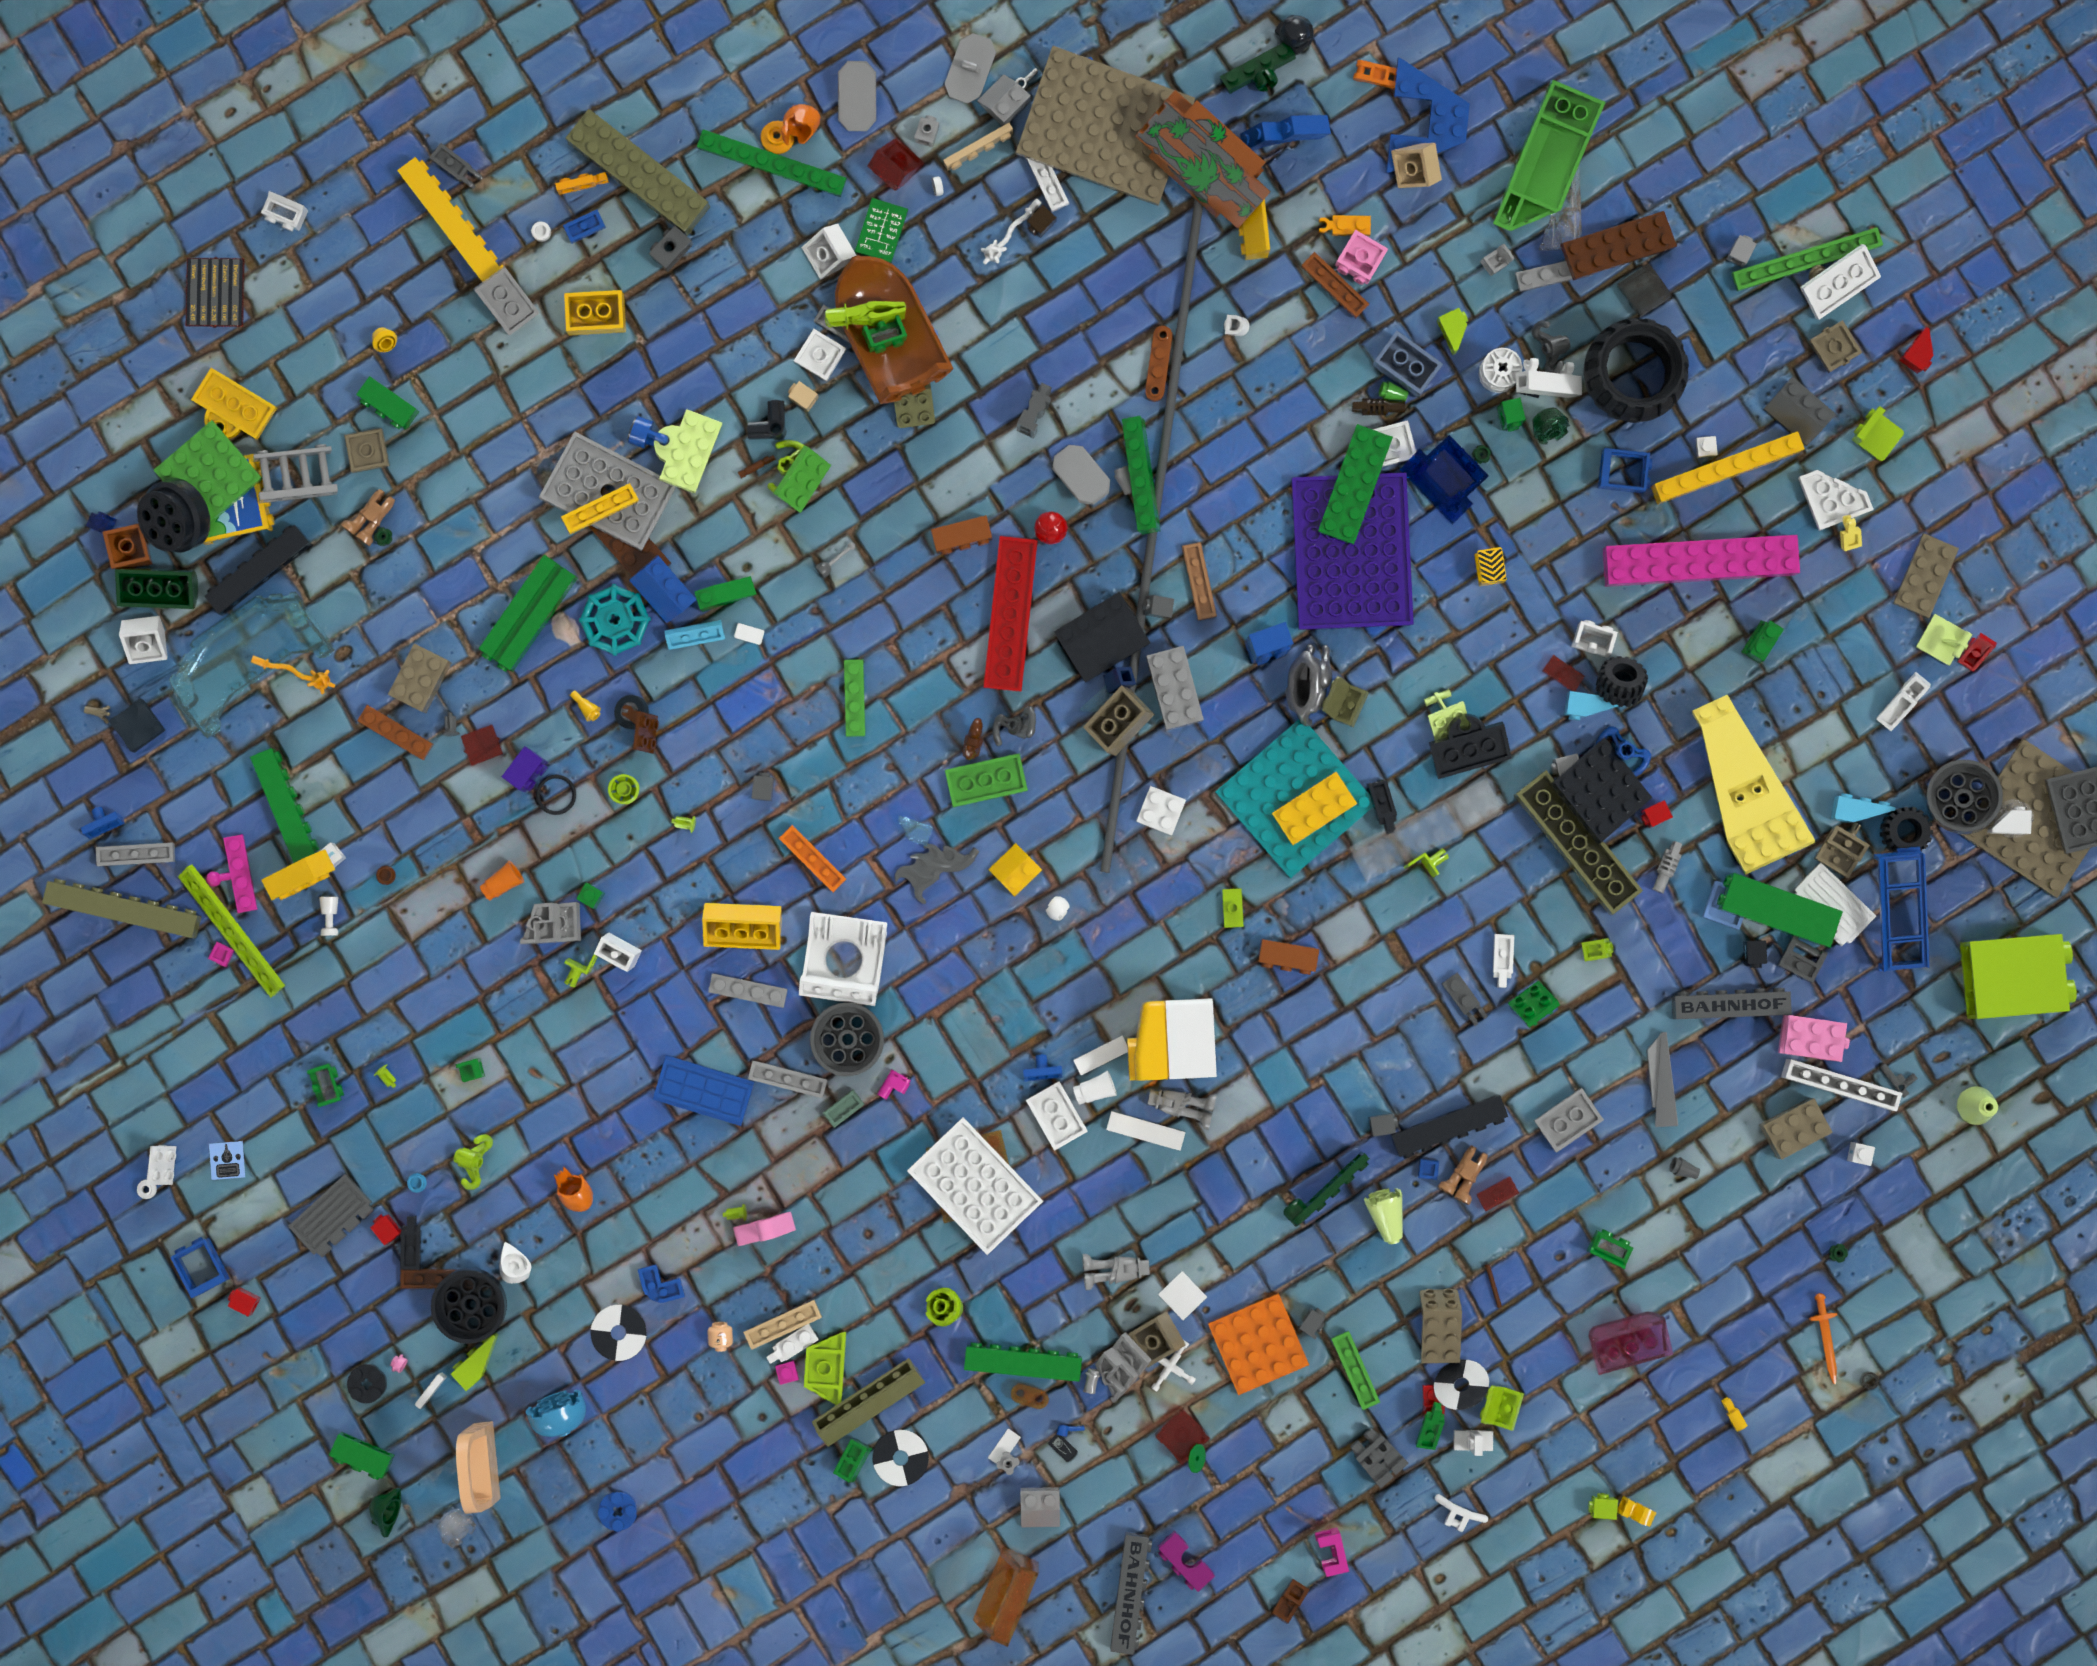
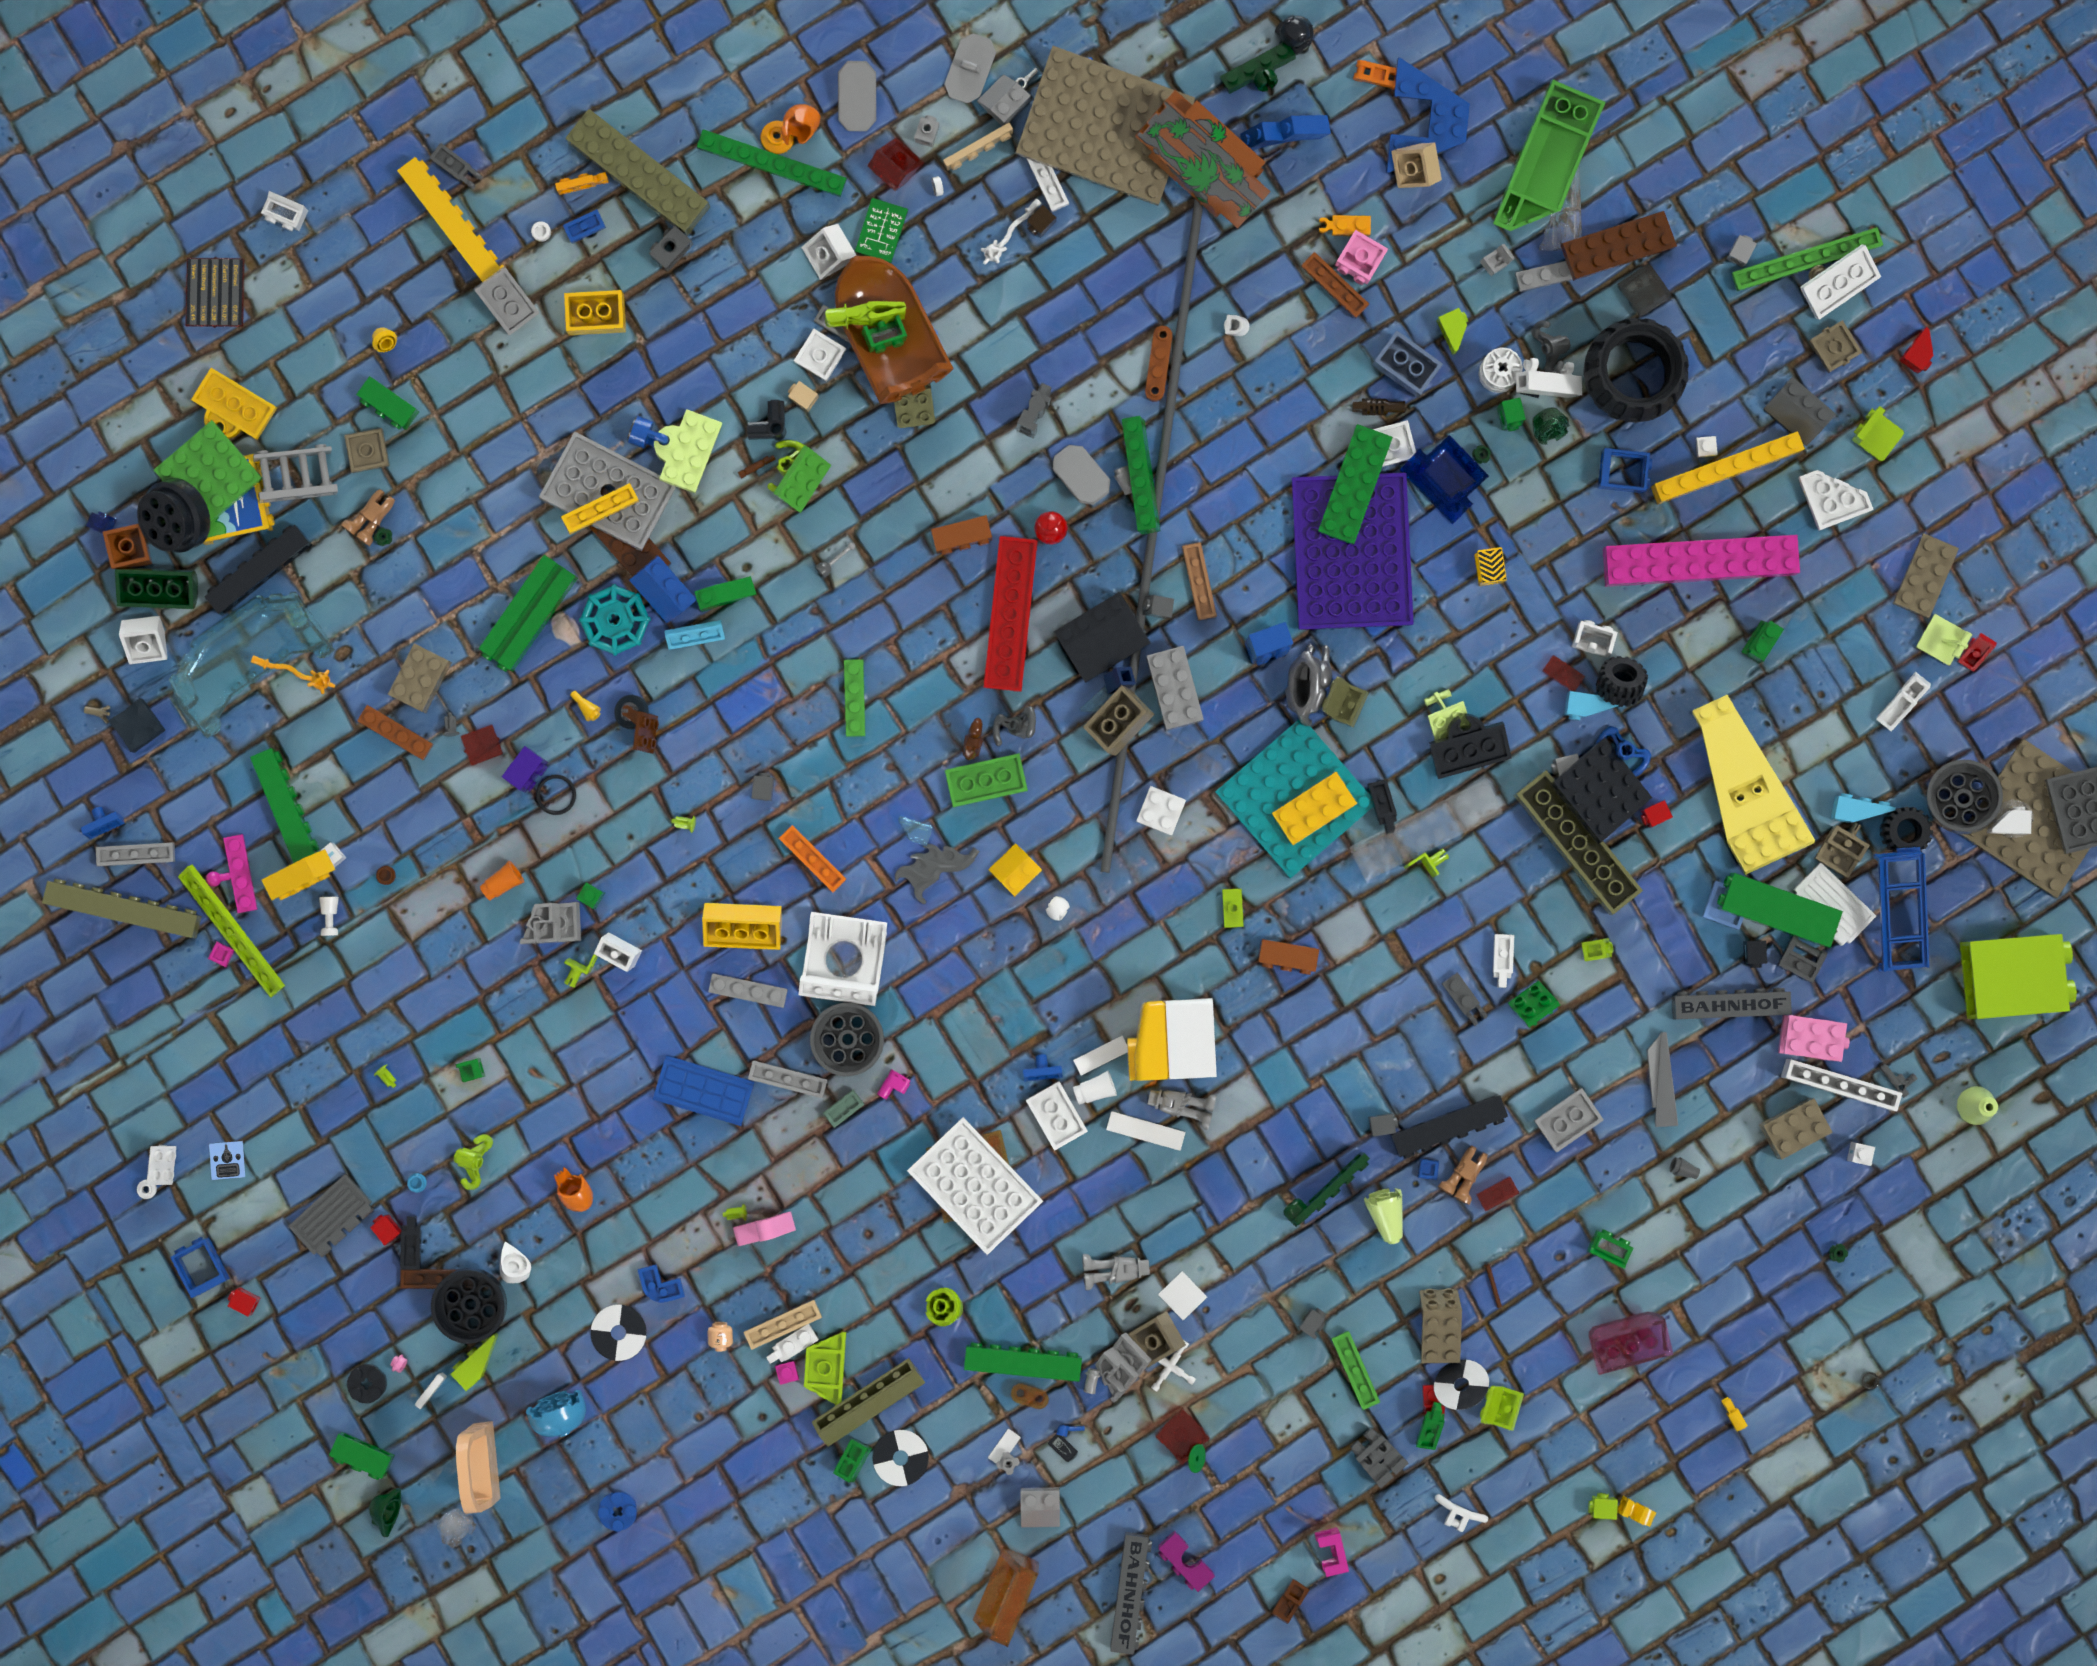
green window [307,1063,344,1107] -> none
lime helmet [608,774,639,804] -> none
white sticker [734,623,764,645] -> none
orange plate [1208,1293,1309,1395] -> none
yellow slope [1238,199,1270,260] -> none
bright green cone [1378,381,1408,401] -> none
white bracket [1453,1430,1493,1456] -> none
light grey hinge [1652,841,1682,894] -> none
orange sword [1809,1293,1837,1384] -> none
light yellow plate [1840,515,1862,551] -> none

